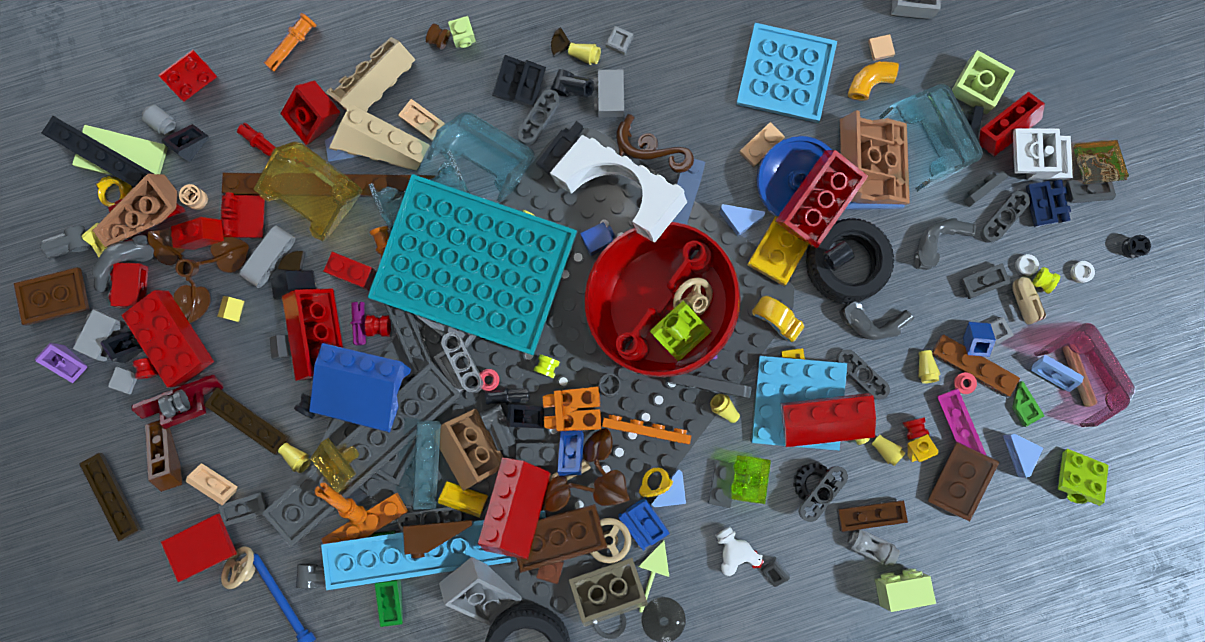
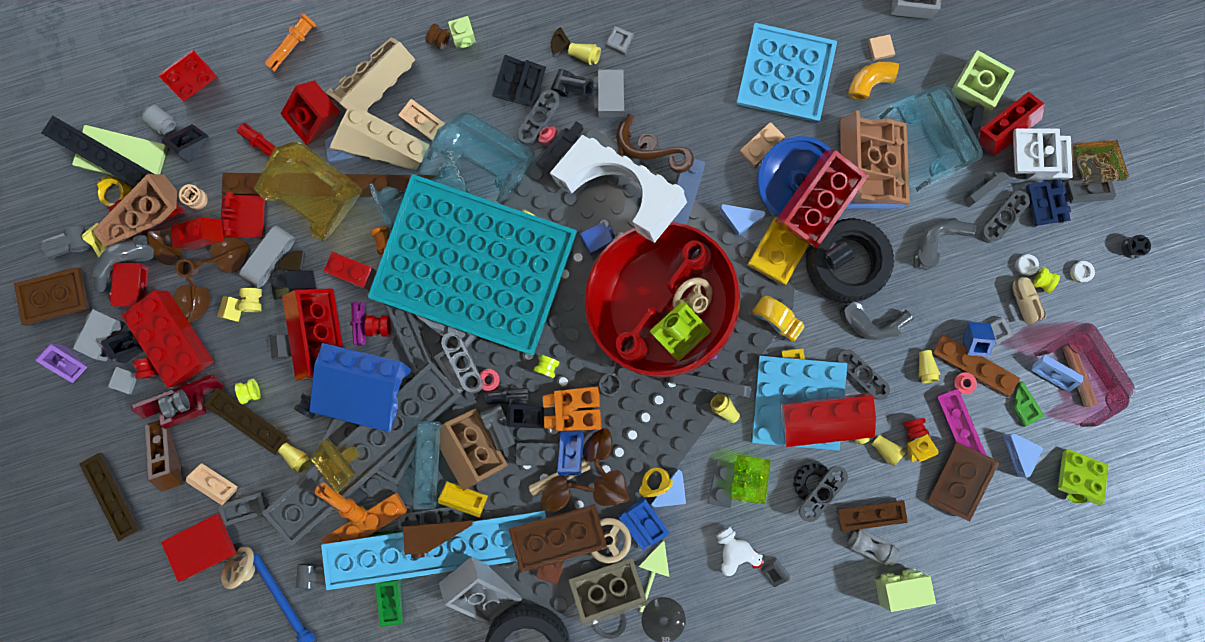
red slope [478,457,551,560] -> none
orange plate [602,415,691,445] -> none
dark grey plate [960,263,1011,299] -> none
none -> neon yellow wheel [235,379,261,405]
none -> light yellow wheel [239,288,262,312]
none -> coral plate [538,126,558,146]

